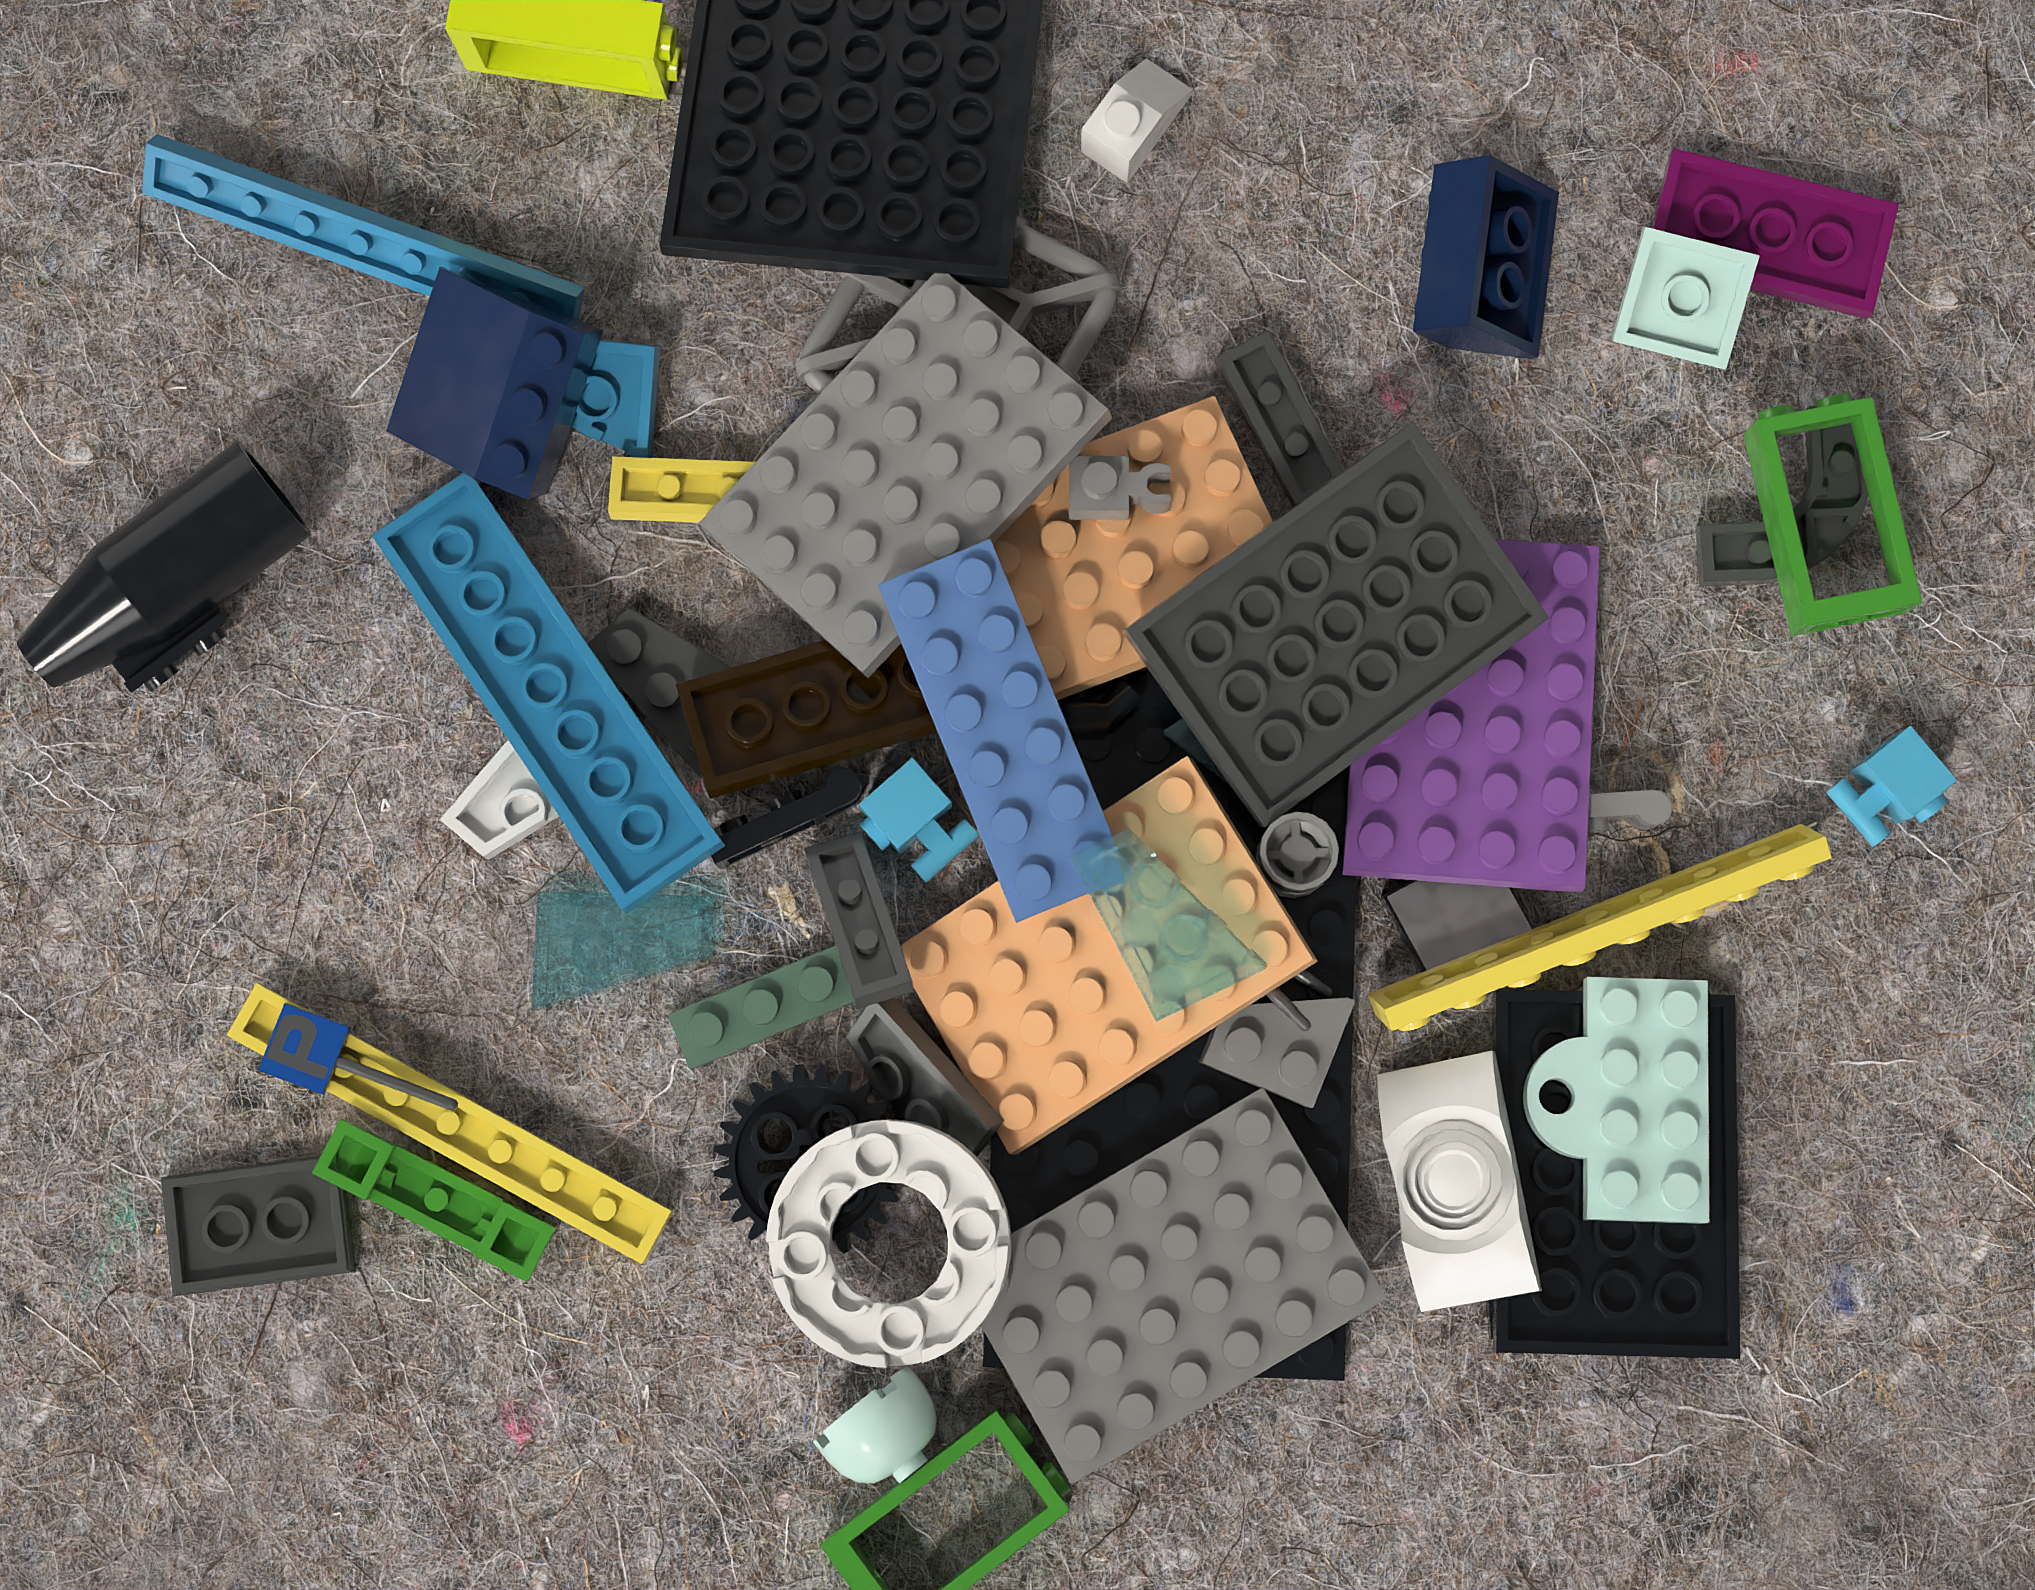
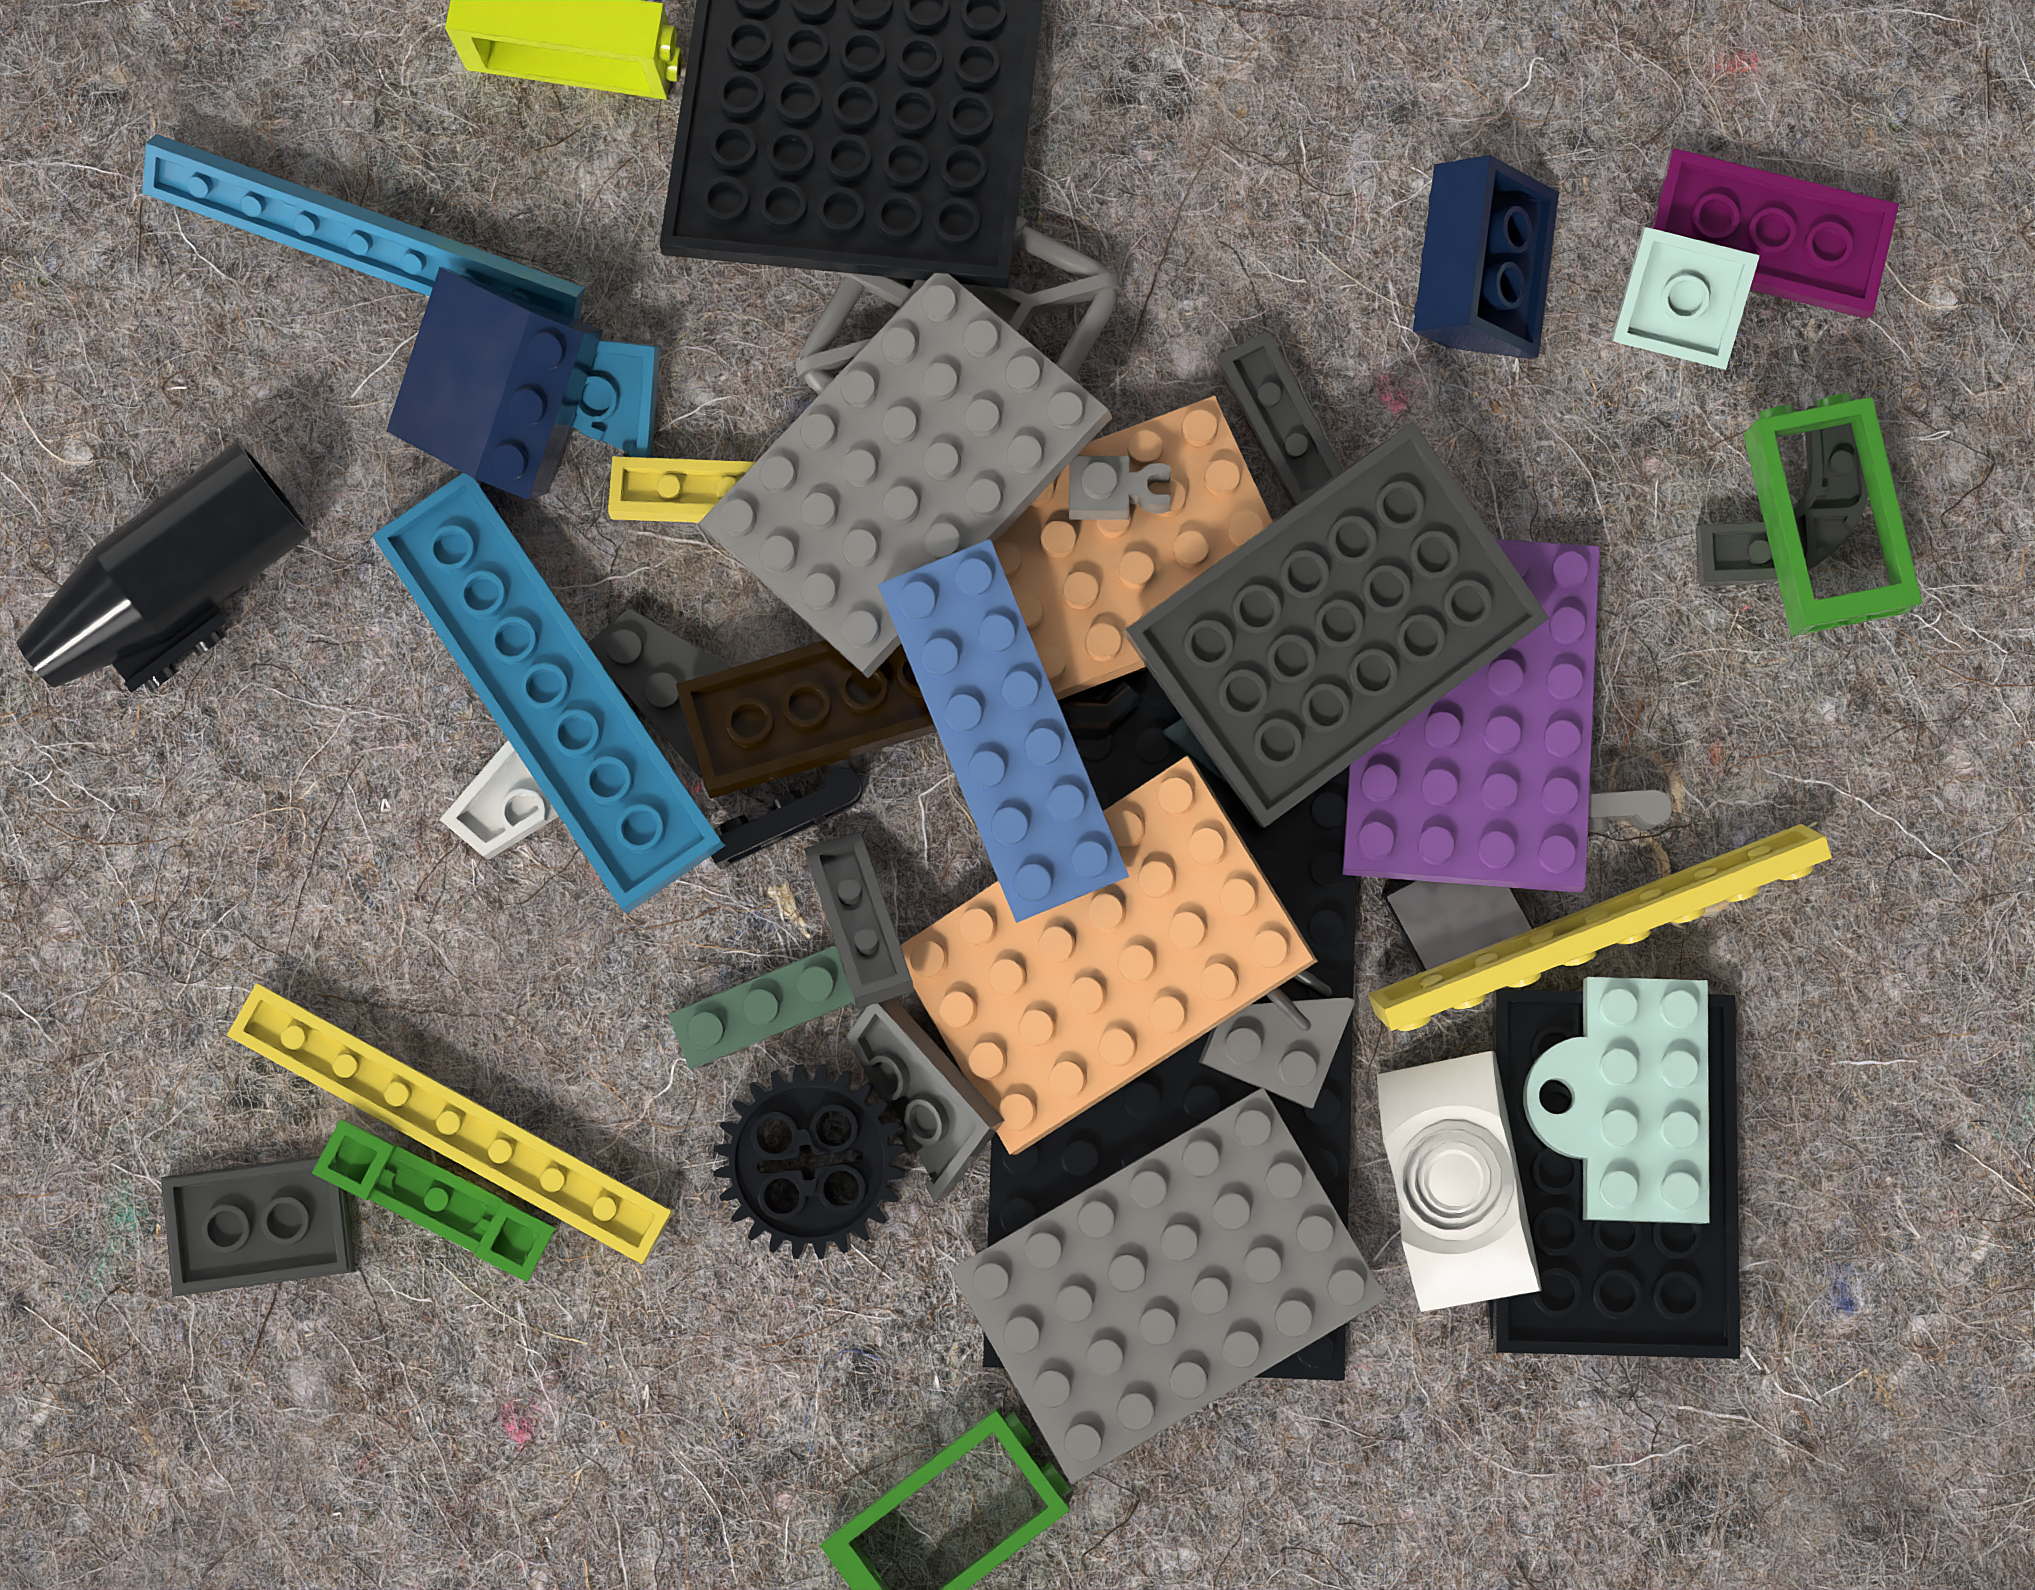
piece [258,1003,458,1111] -> none
clear light blue wing [532,891,717,1011] -> none
white plate [766,1119,1011,1368] -> none
light aqua cylinder [813,1366,937,1484] -> none
medium azure brick [858,758,979,883] -> none
clear light blue wing [1071,827,1268,1022] -> none
white slope [1081,58,1193,183] -> none
light grey wheel [1255,812,1339,898] -> none
medium azure brick [1826,725,1957,847] -> none

